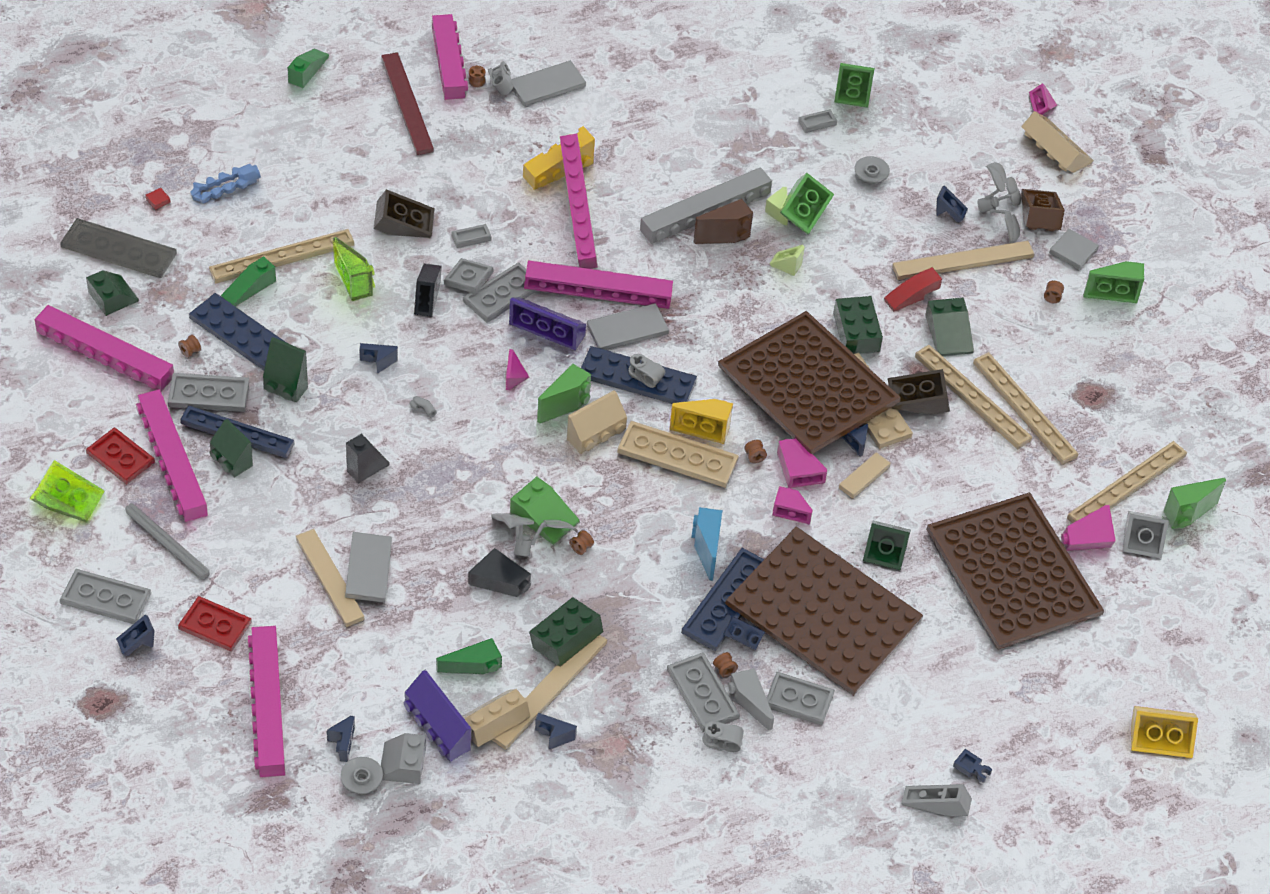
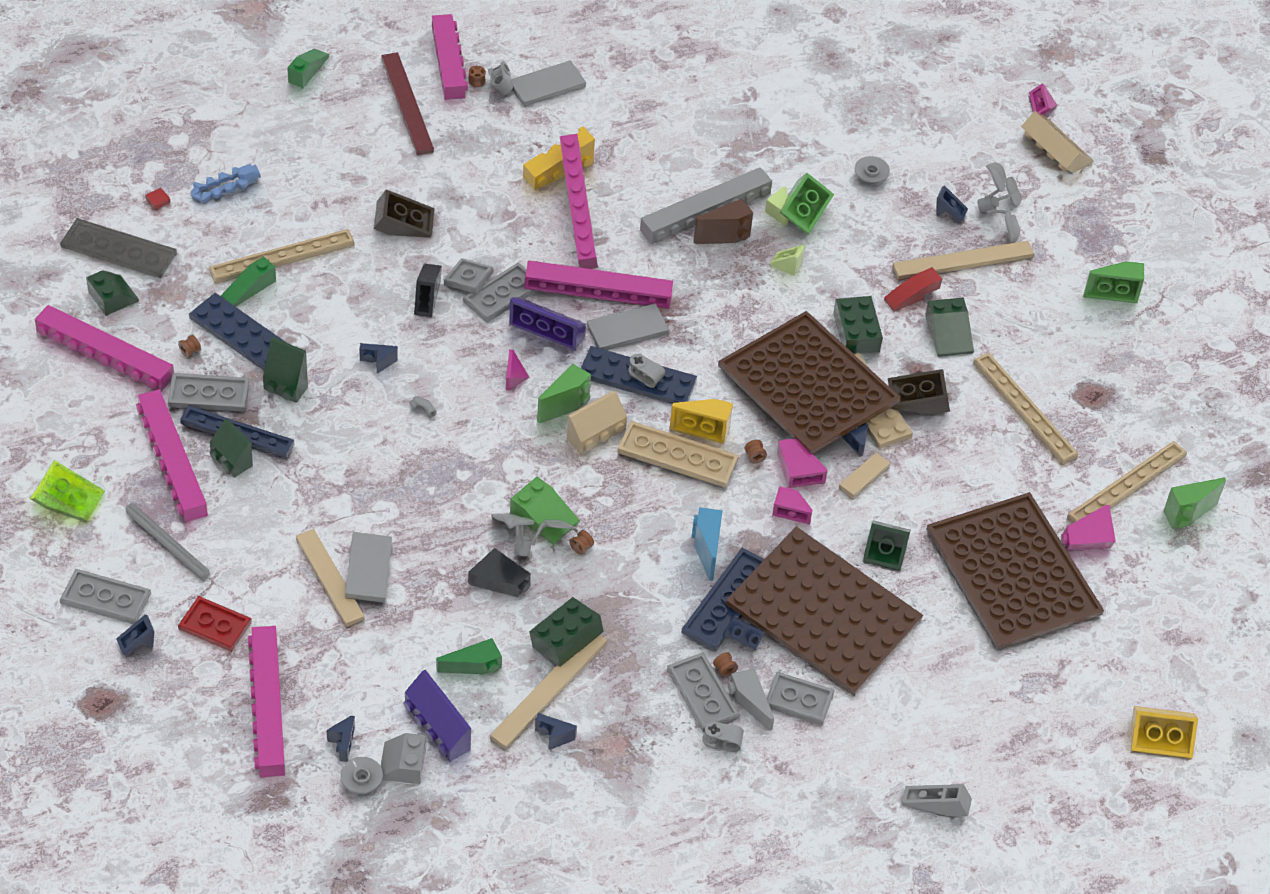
red tile [86,427,155,485] -> none
clear neon green slope [333,237,375,301] -> none
black slope [346,433,390,484] -> none
light grey tile [452,224,492,248] -> none
tan slope [462,689,530,747] -> none
light grey tile [798,109,837,133] -> none
bright green slope [834,63,875,108] -> none
tan tile [915,345,1032,449] -> none
dark blue plate [953,749,992,783] -> none
reddish brown slope [1021,189,1065,232] -> none
dark orange wheel [1044,280,1064,303] -> none
light grey tile [1049,229,1099,270] -> none
light grey slope [1123,511,1169,558] -> none

